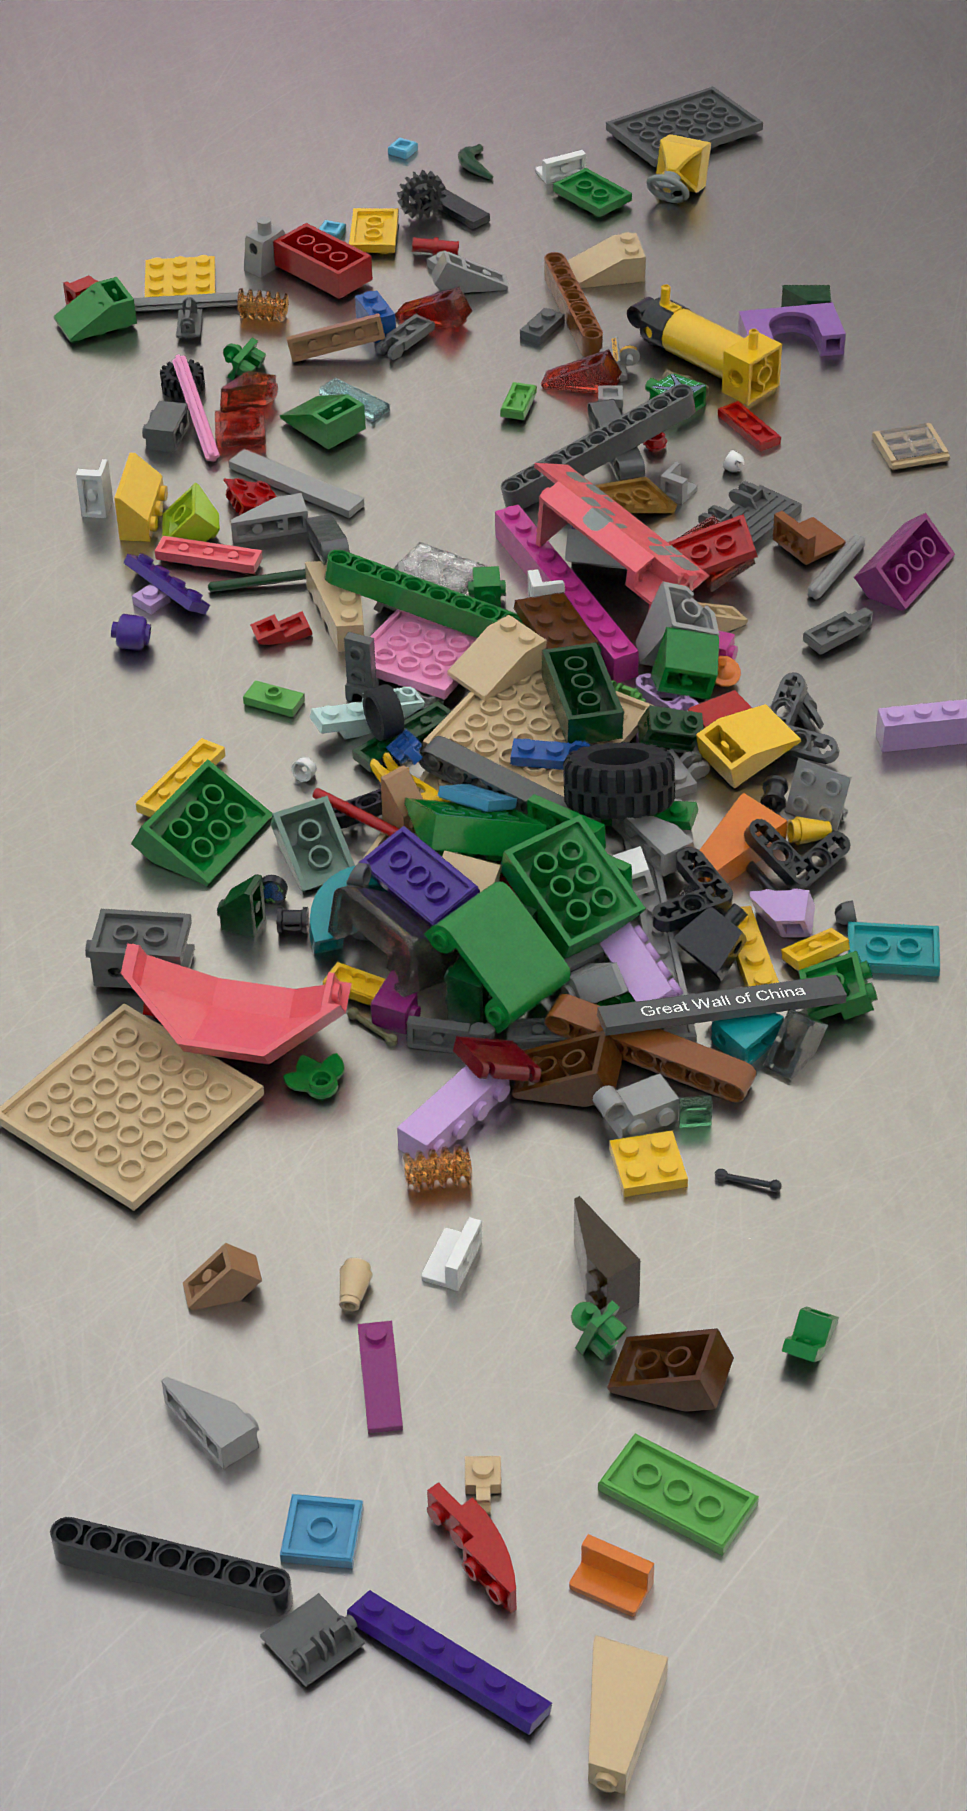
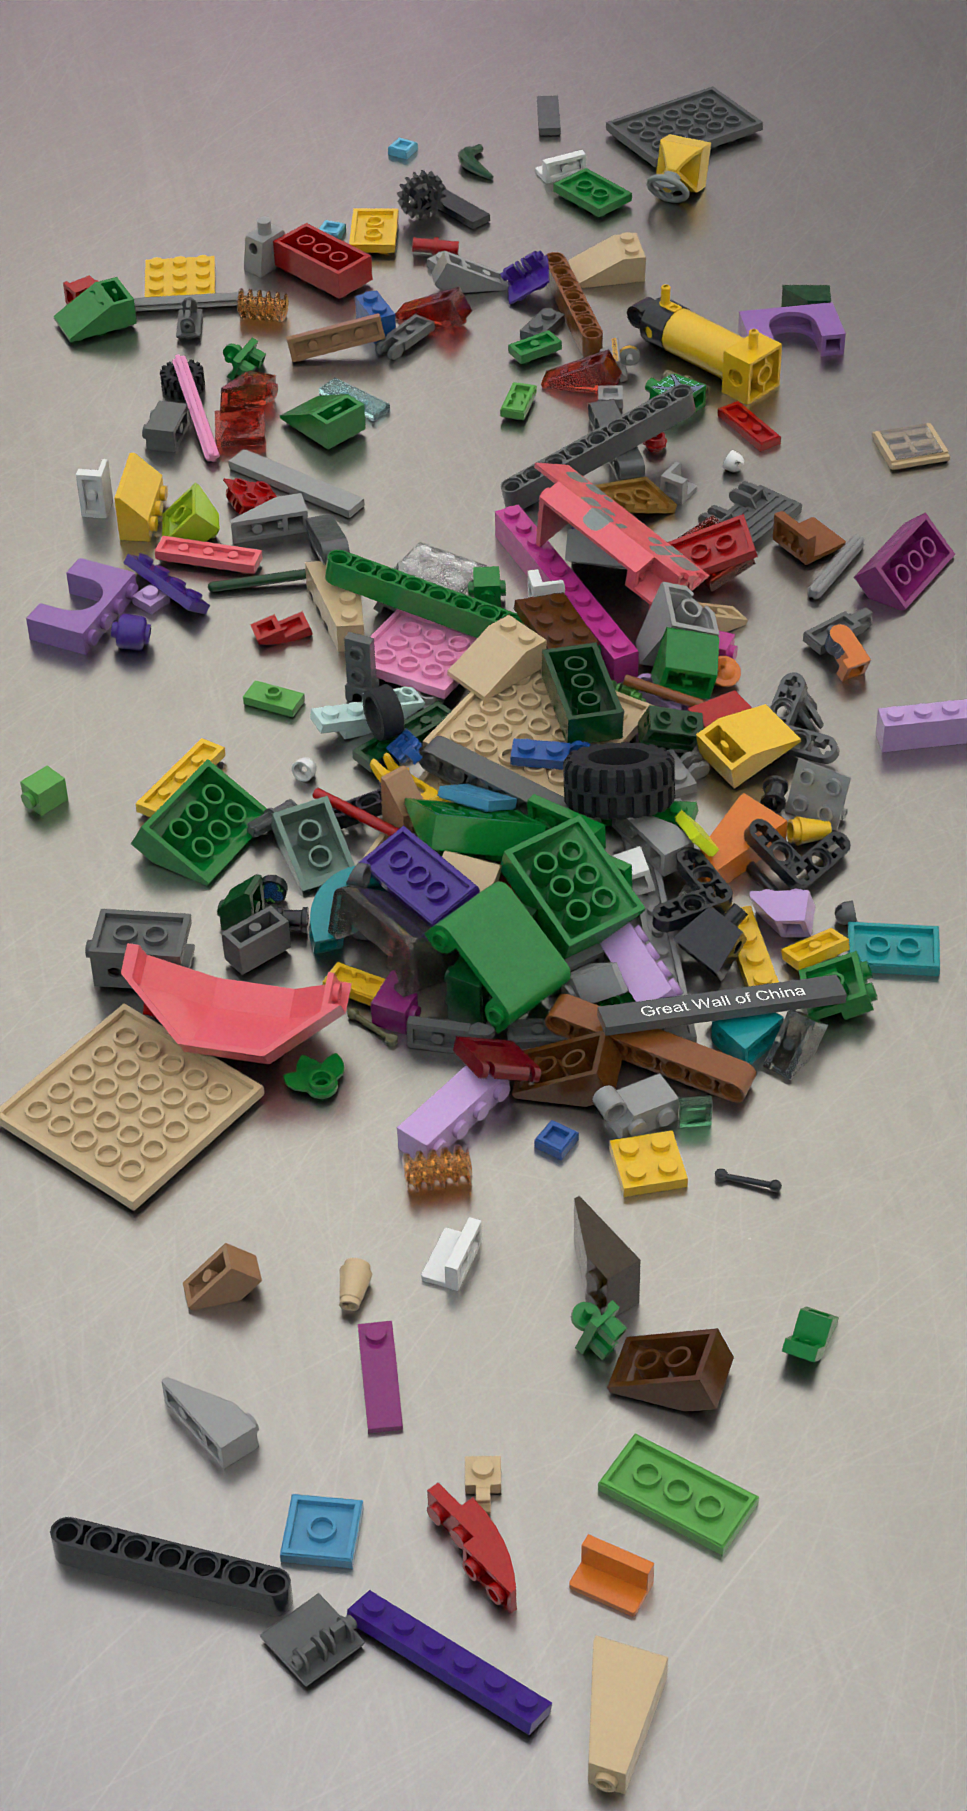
none -> bright green brick [20,765,68,816]
none -> medium lavender arch [26,558,138,655]
none -> dark grey brick [222,905,291,975]
none -> dark grey axle [247,799,297,838]
none -> dark purple hinge [500,251,550,305]
none -> green plate [508,330,562,364]
none -> blue tile [534,1120,579,1160]
none -> dark grey tile [537,95,561,136]
none -> dark orange bar [623,674,705,707]
none -> neon yellow tile [675,810,719,857]
none -> orange leg [824,624,871,682]

